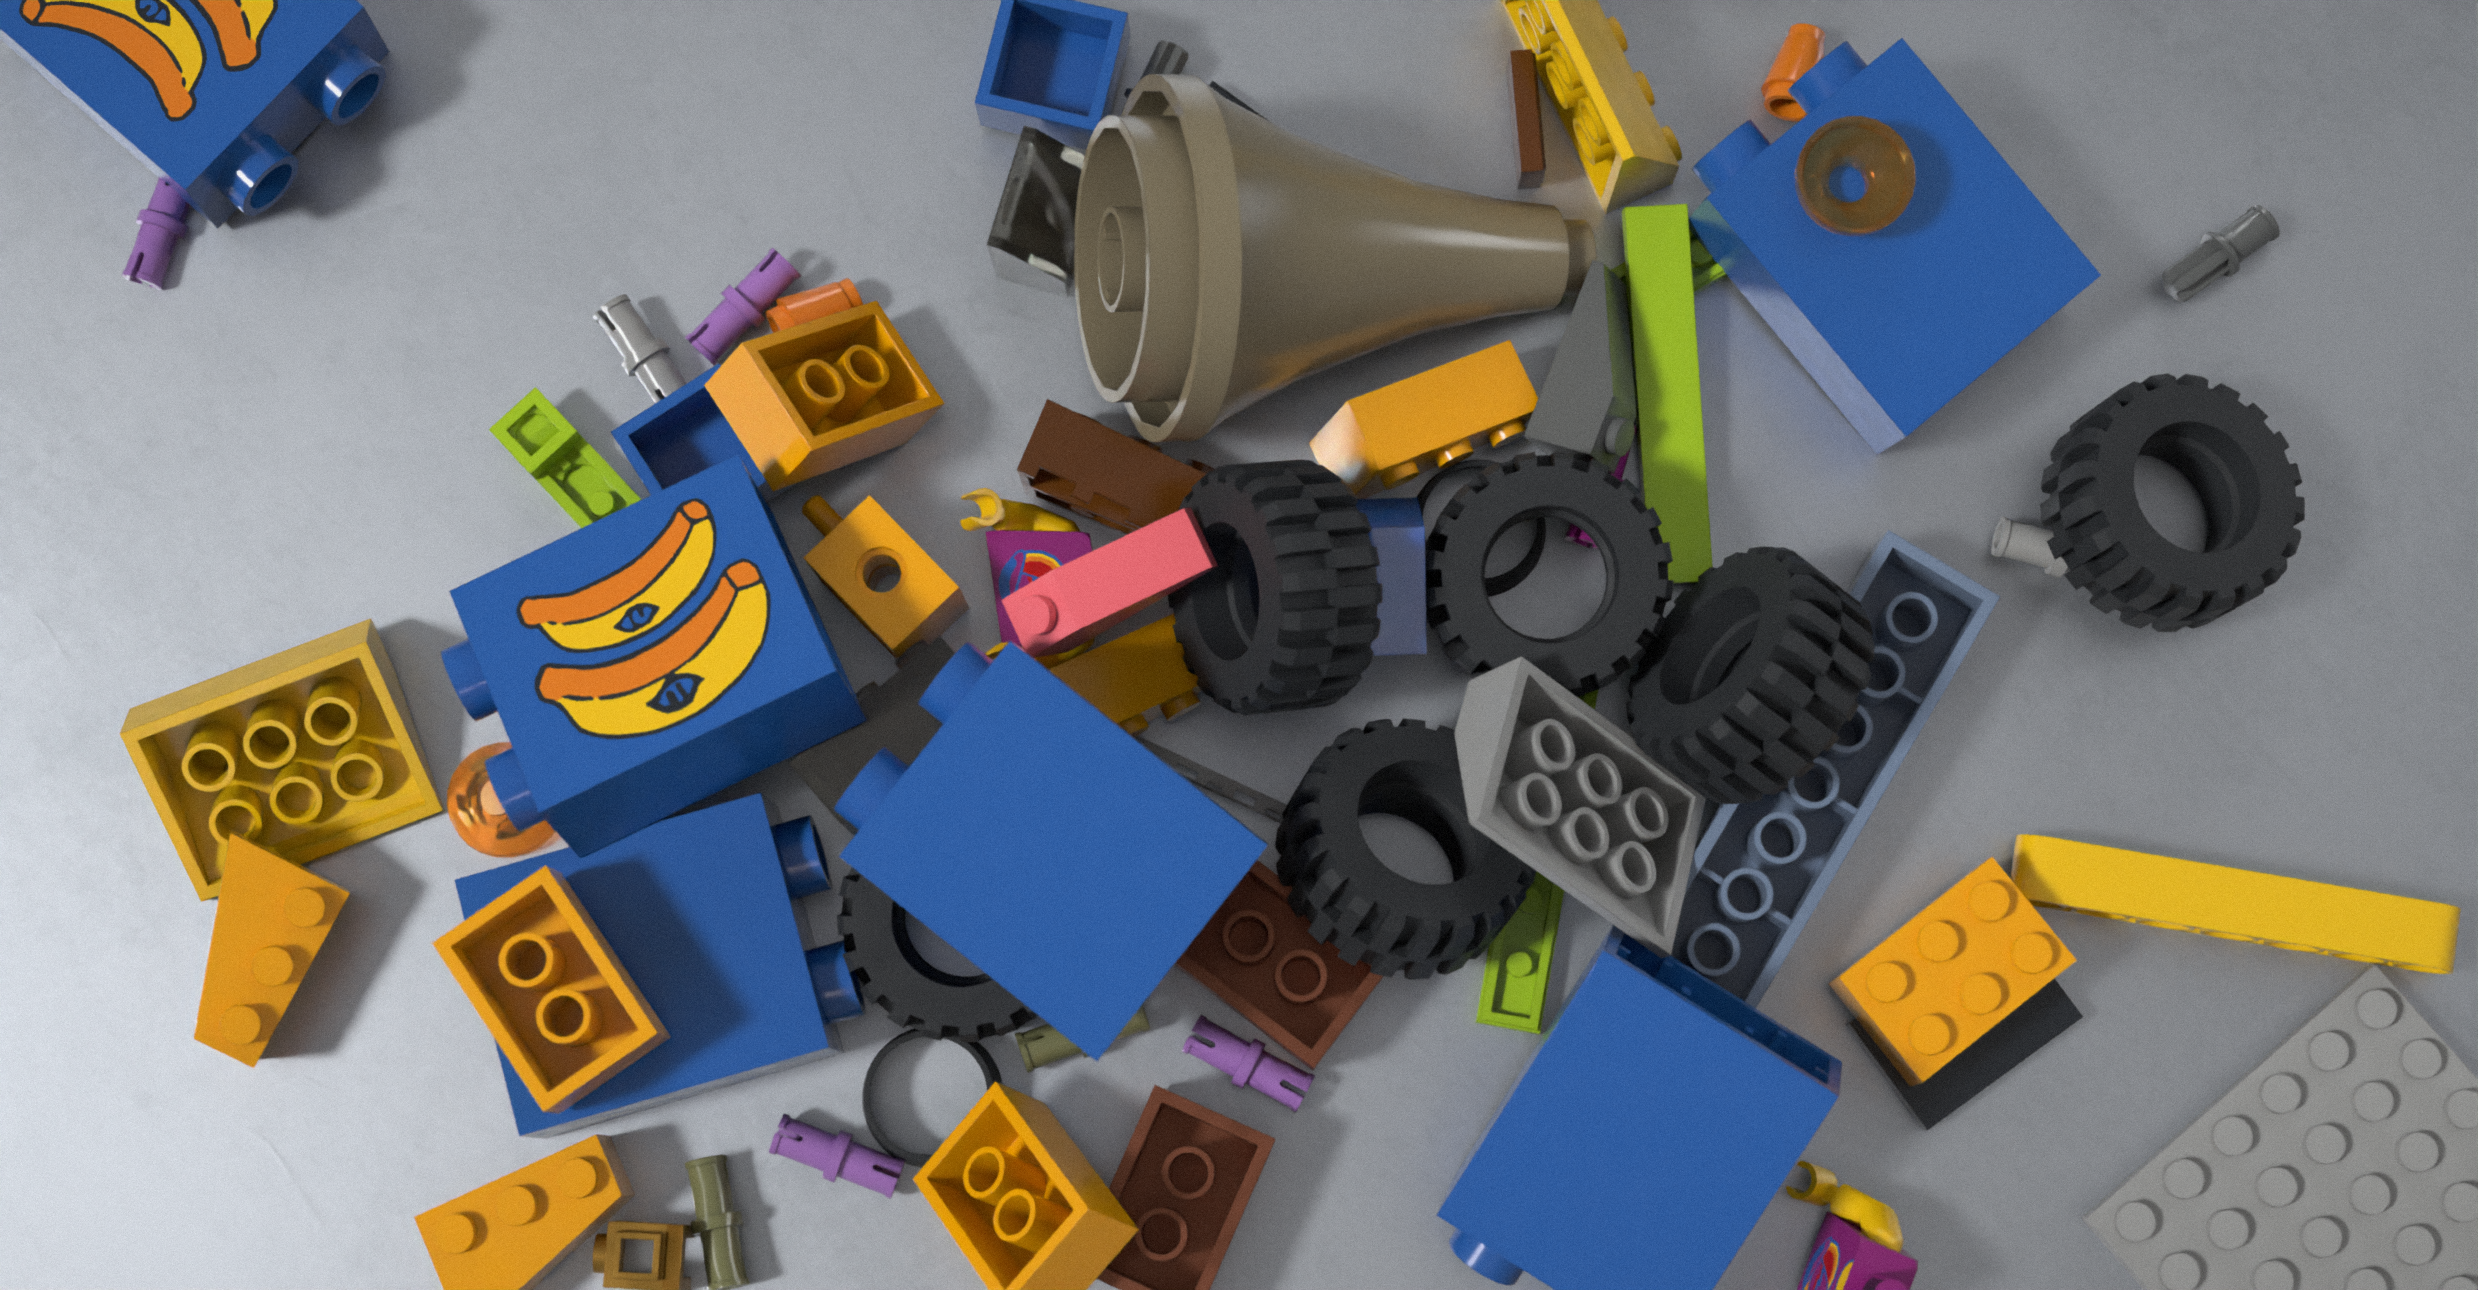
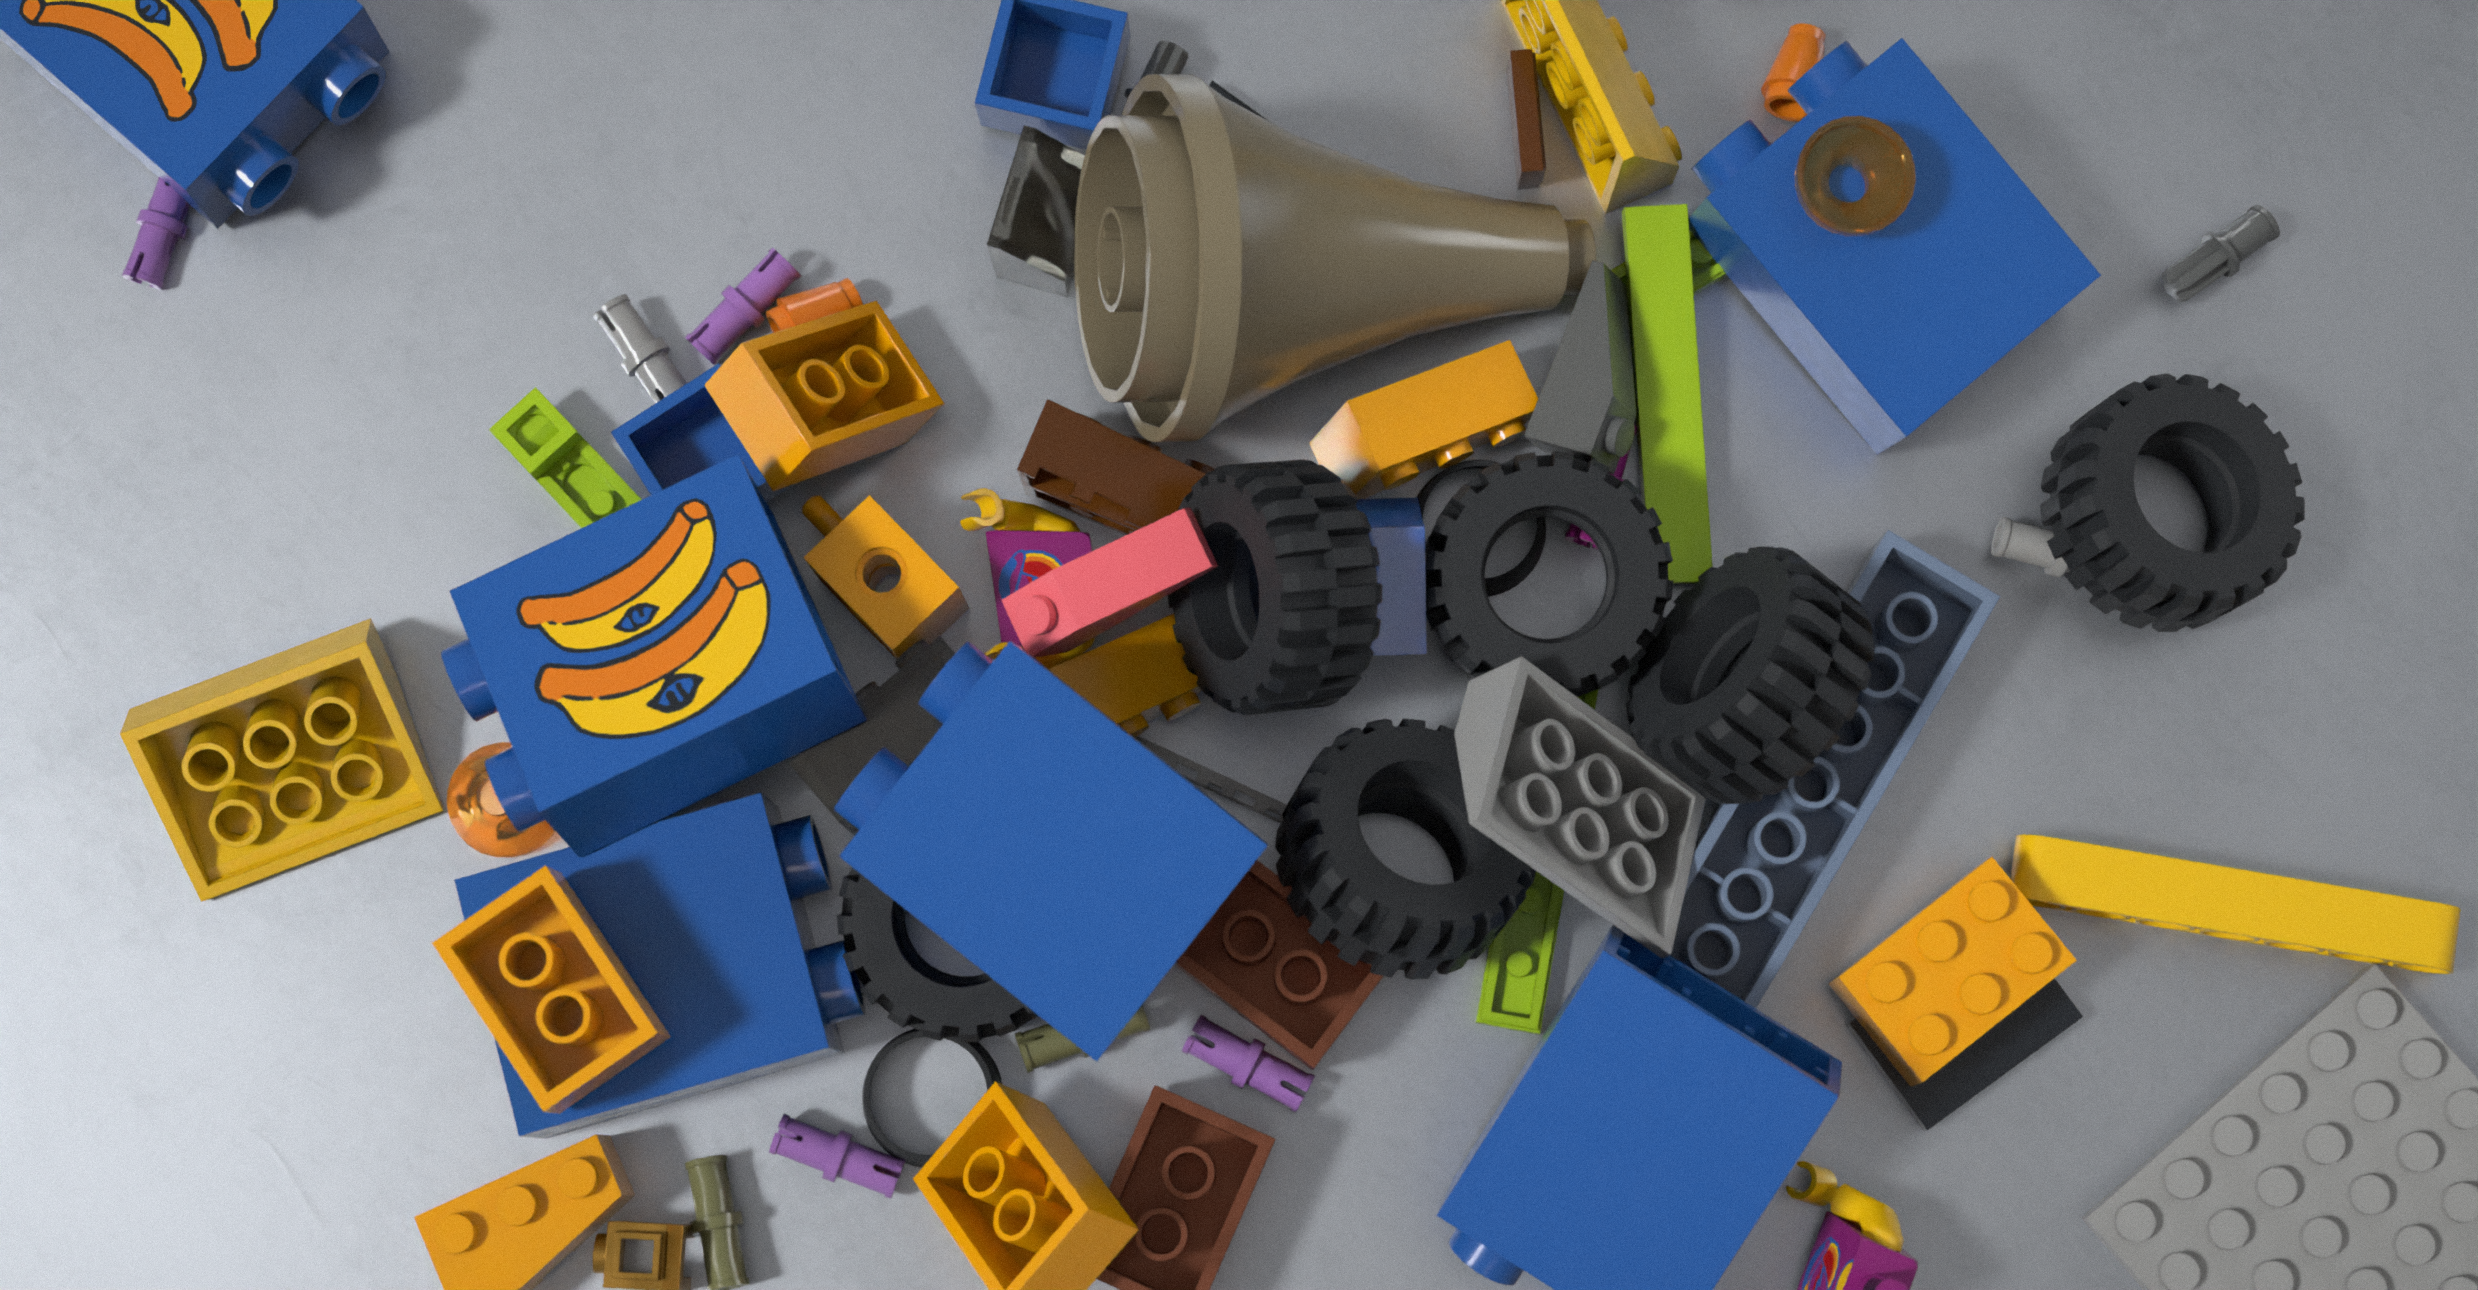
light orange wedge [194,829,350,1068] -> none

